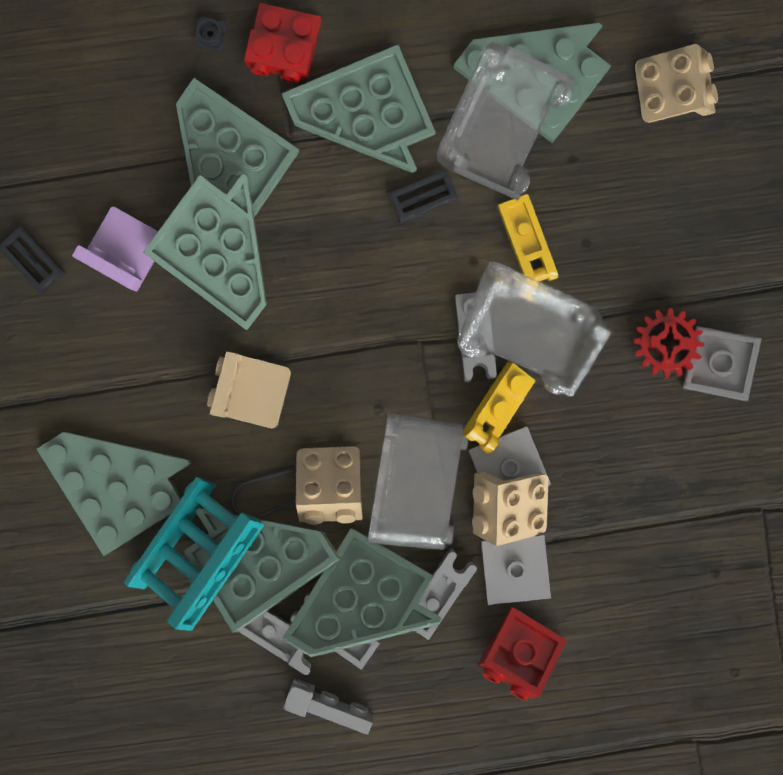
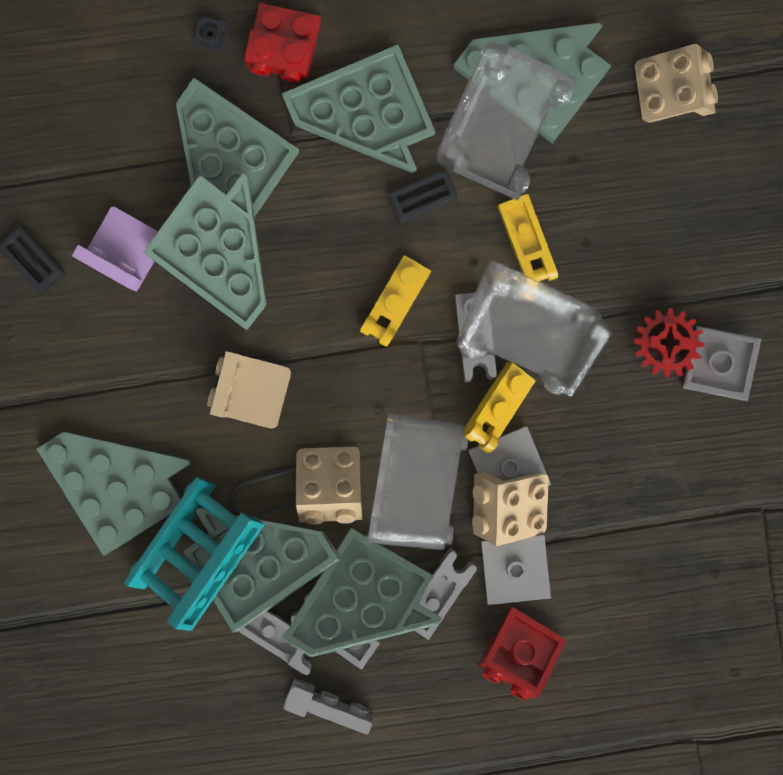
none -> yellow plate [360,255,431,347]

